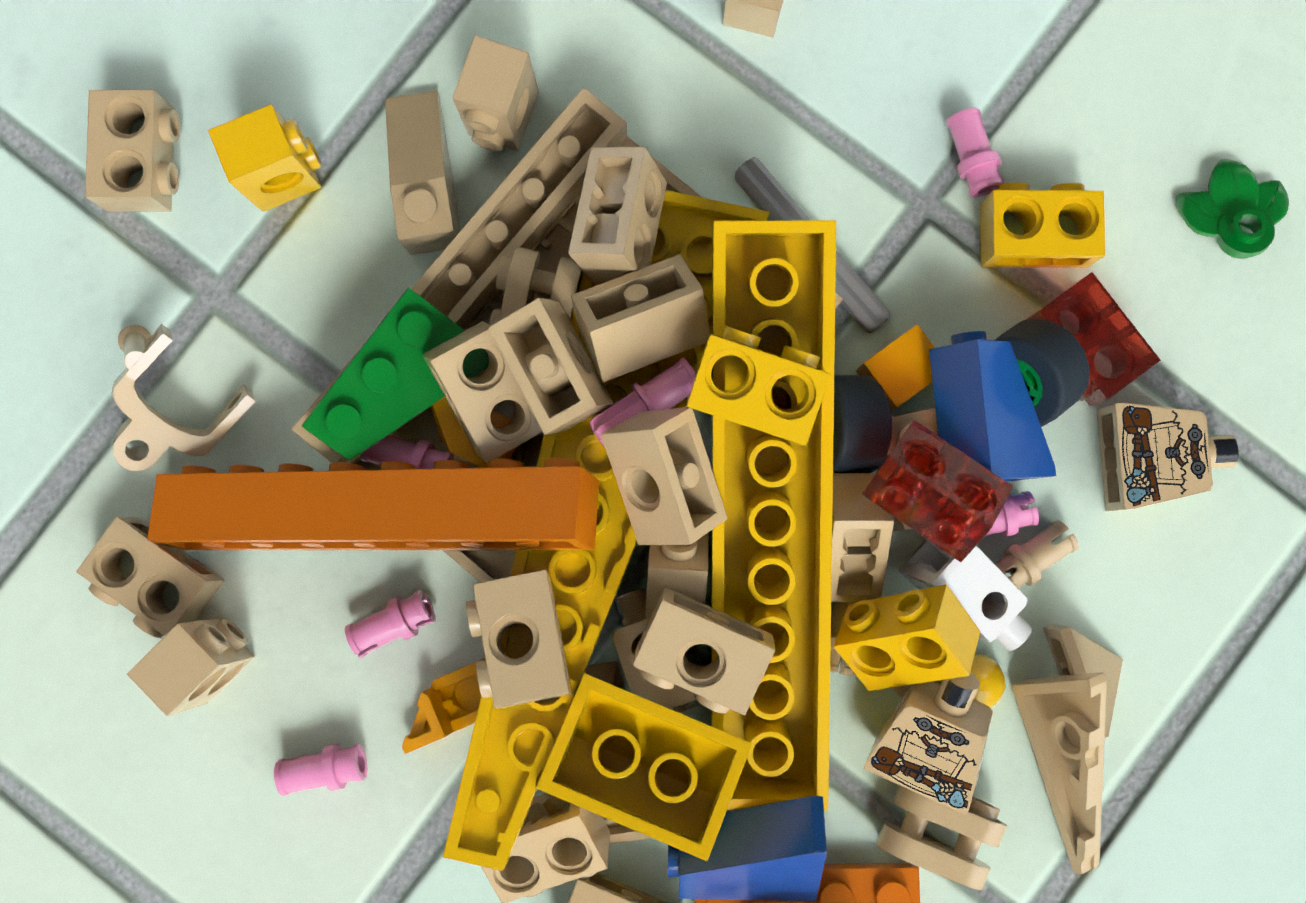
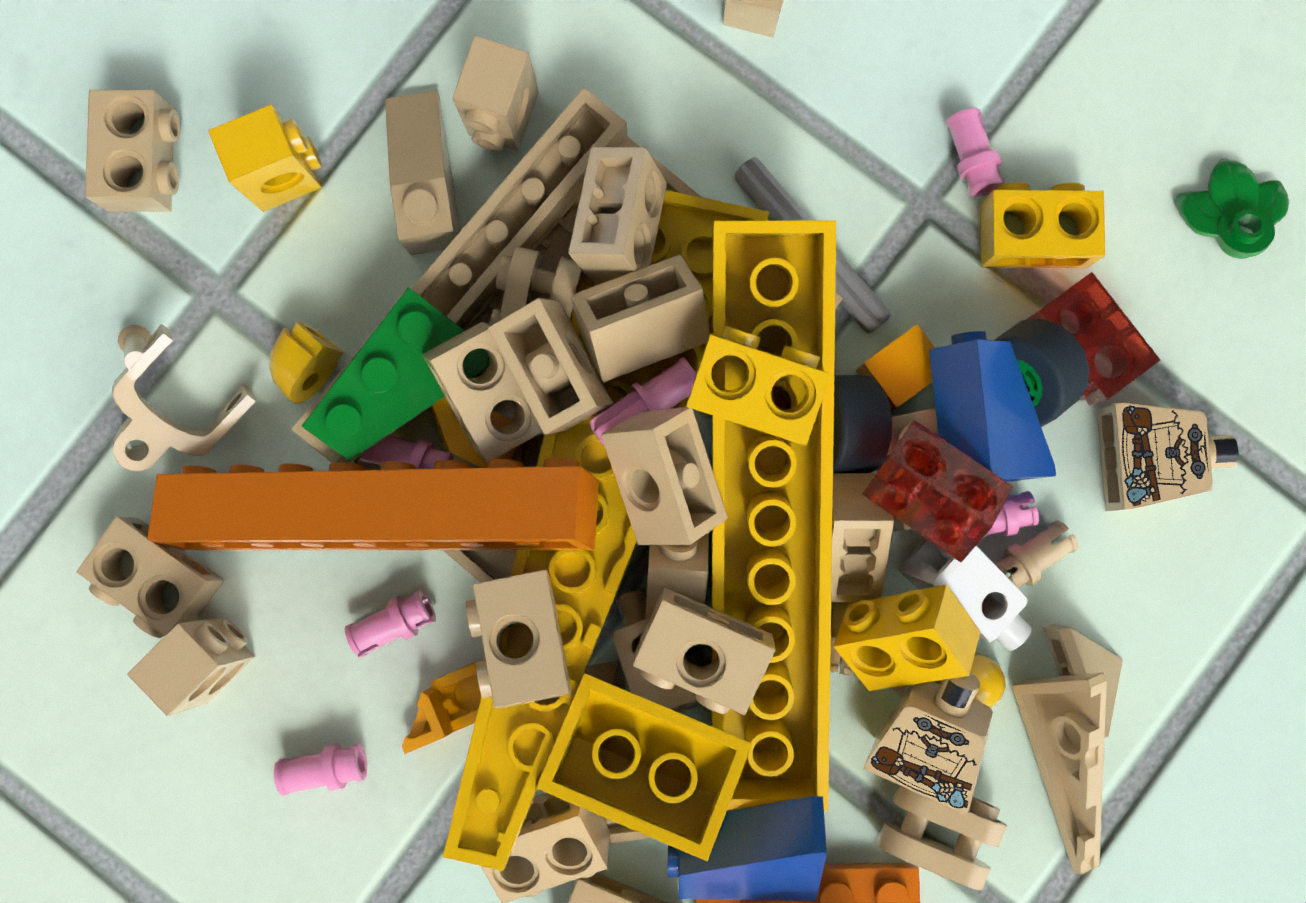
none -> yellow piece [269,321,344,404]

